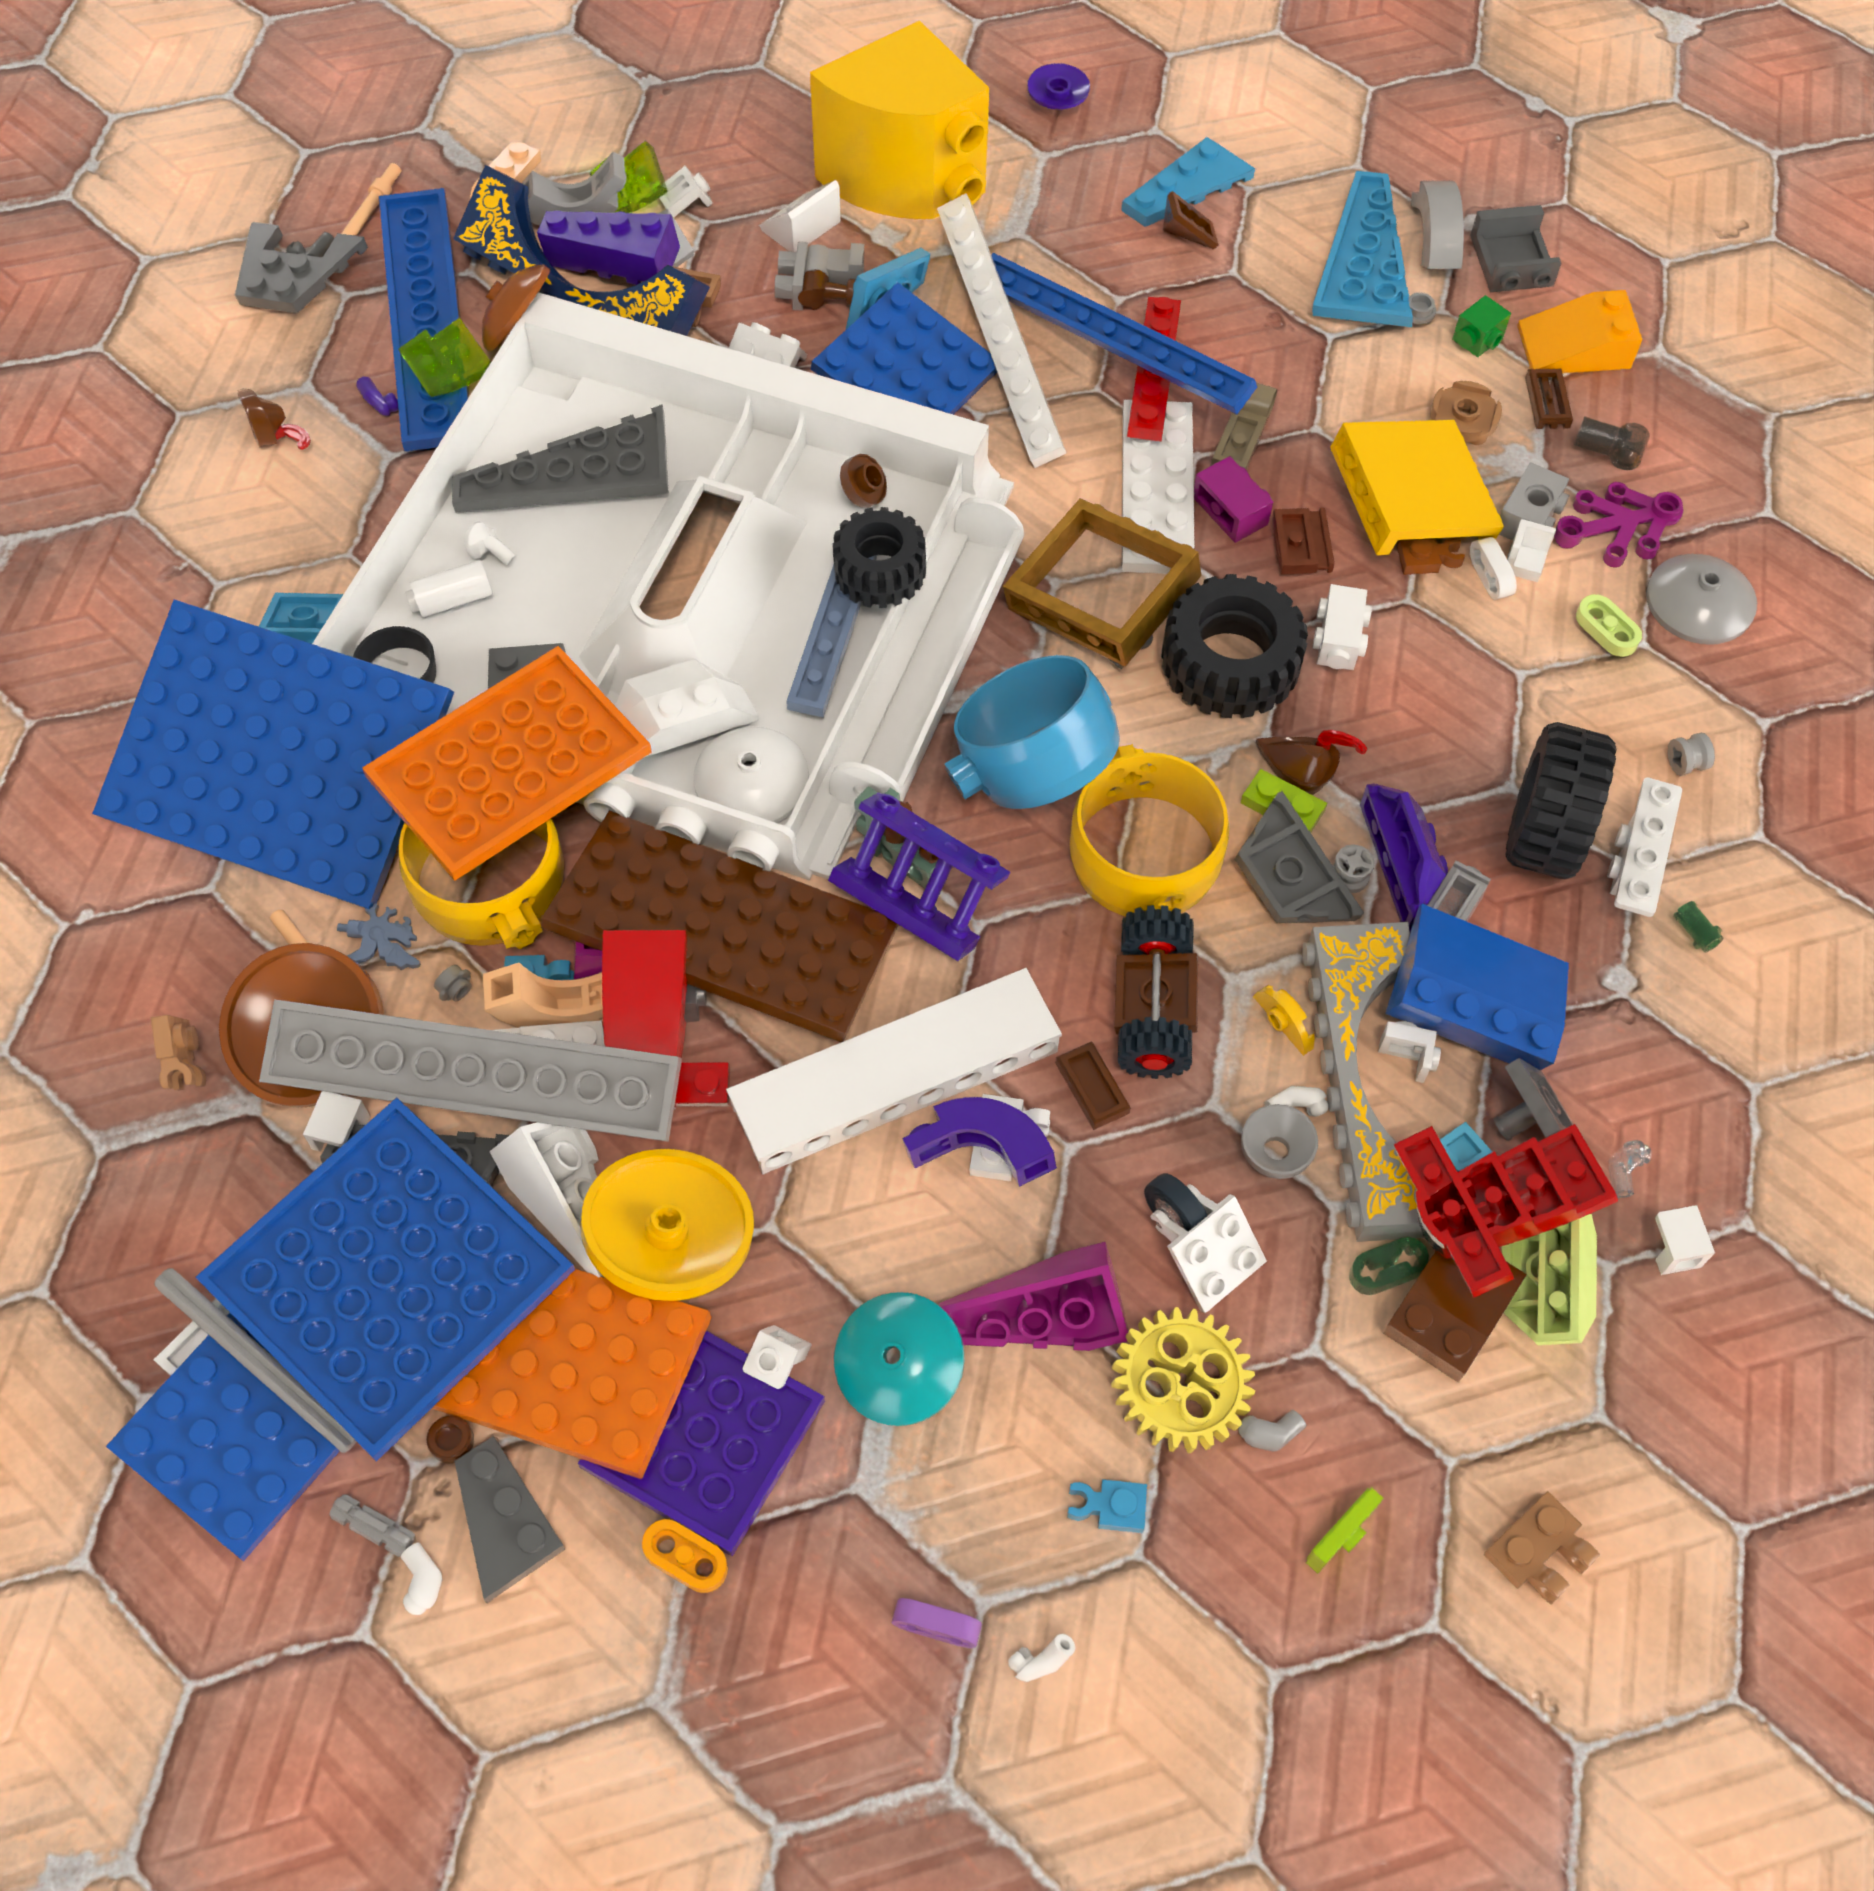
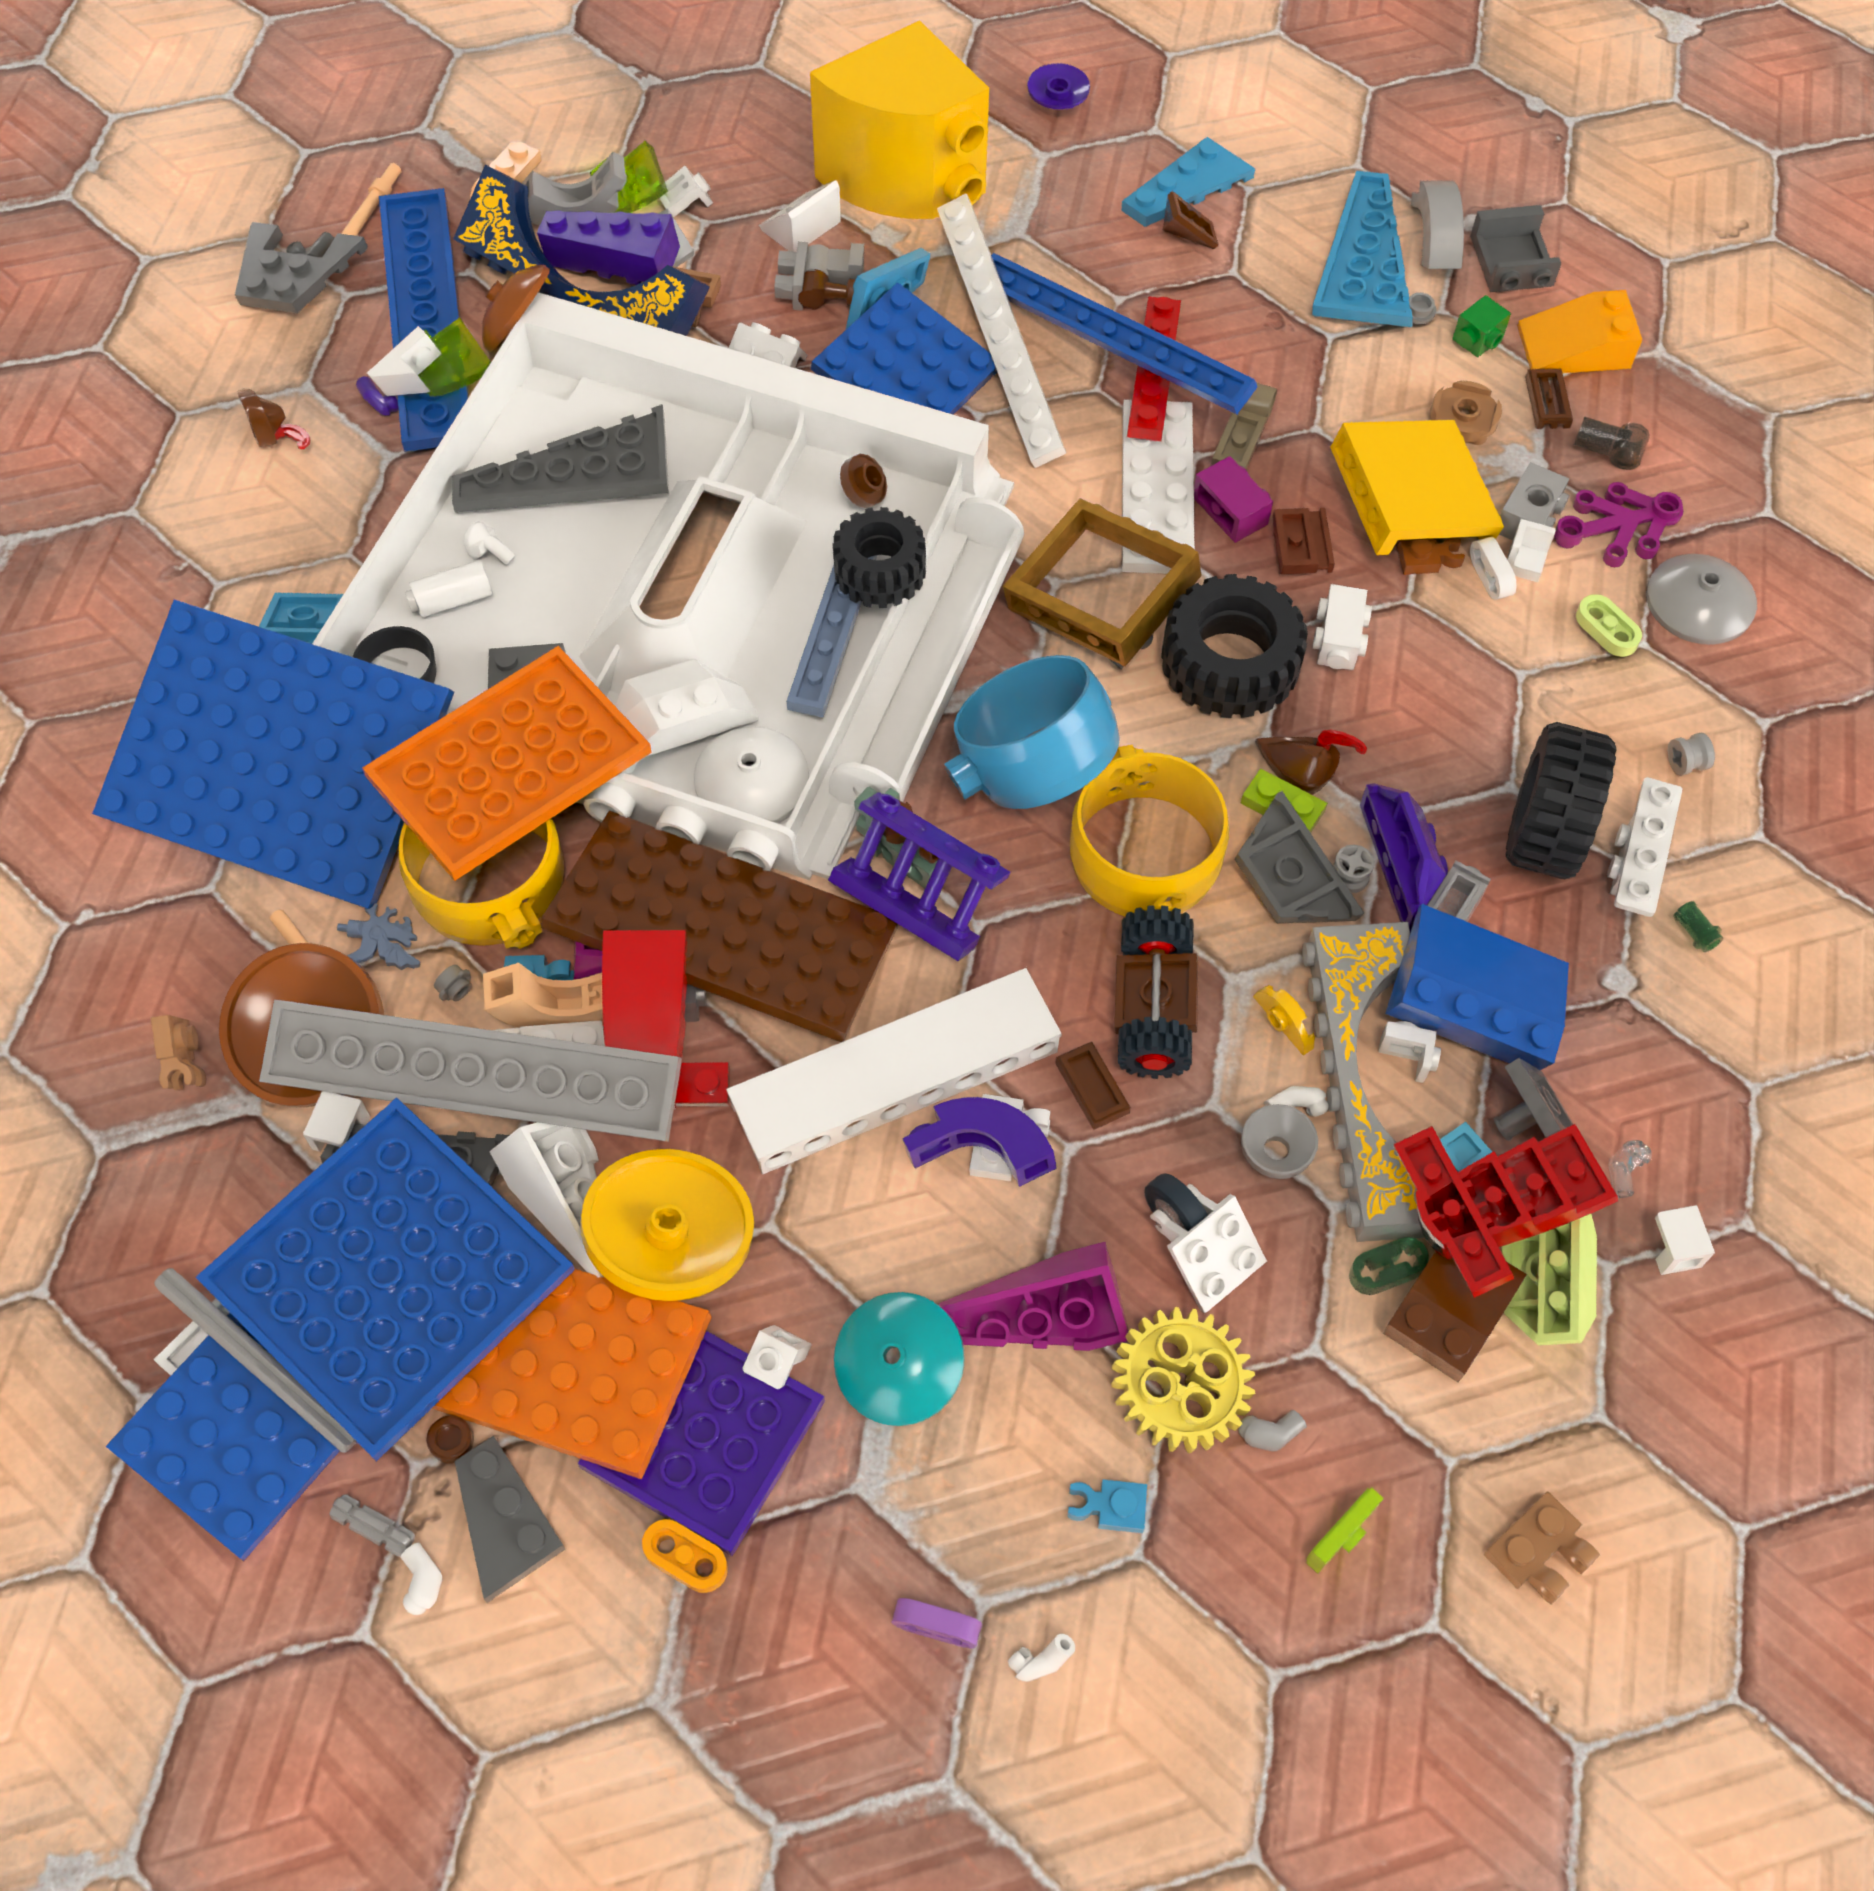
none -> white slope [367,326,442,396]

